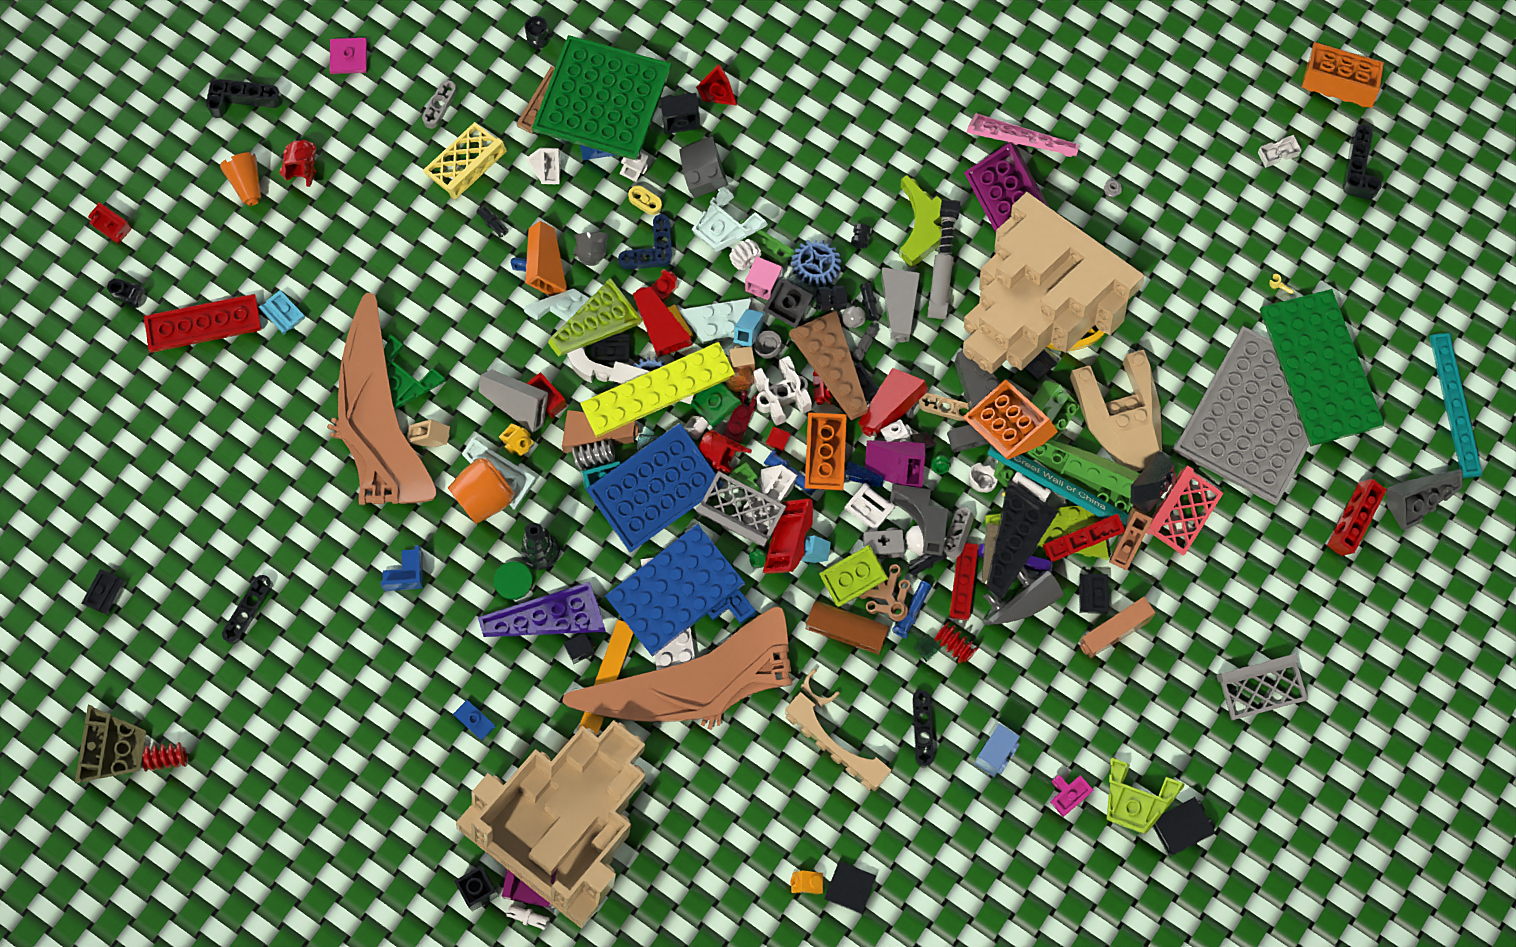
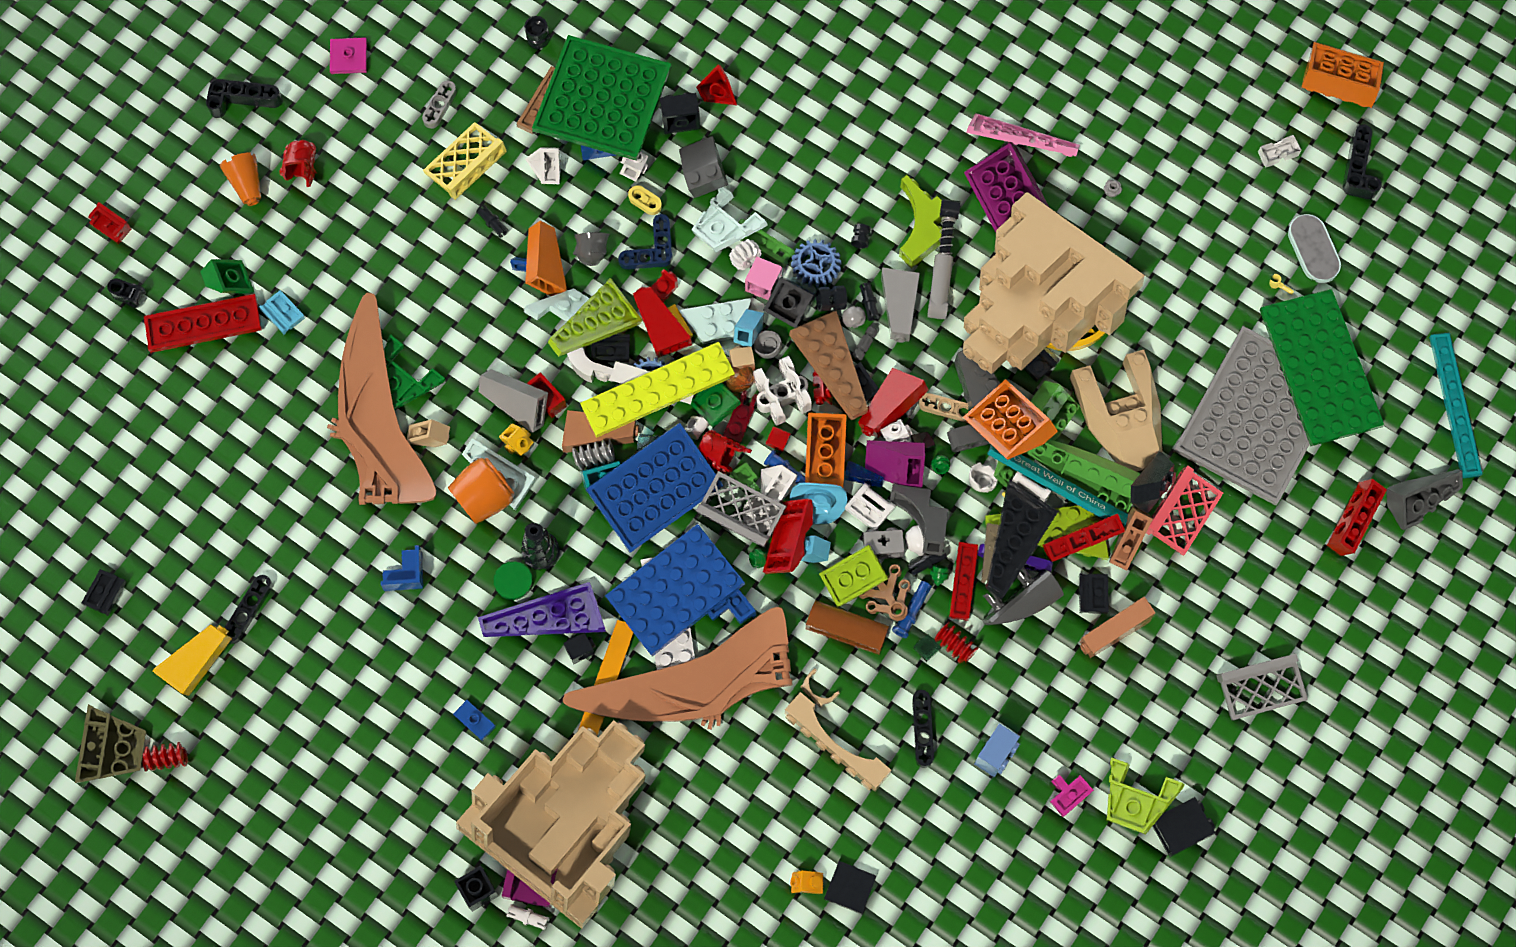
light grey beam [943,507,974,558] -> none
none -> yellow slope [153,625,232,696]
none -> green slope [200,259,254,294]
none -> medium azure hat [790,483,847,525]
none -> green plate [930,565,950,586]
none -> flat silver tile [1288,214,1341,283]

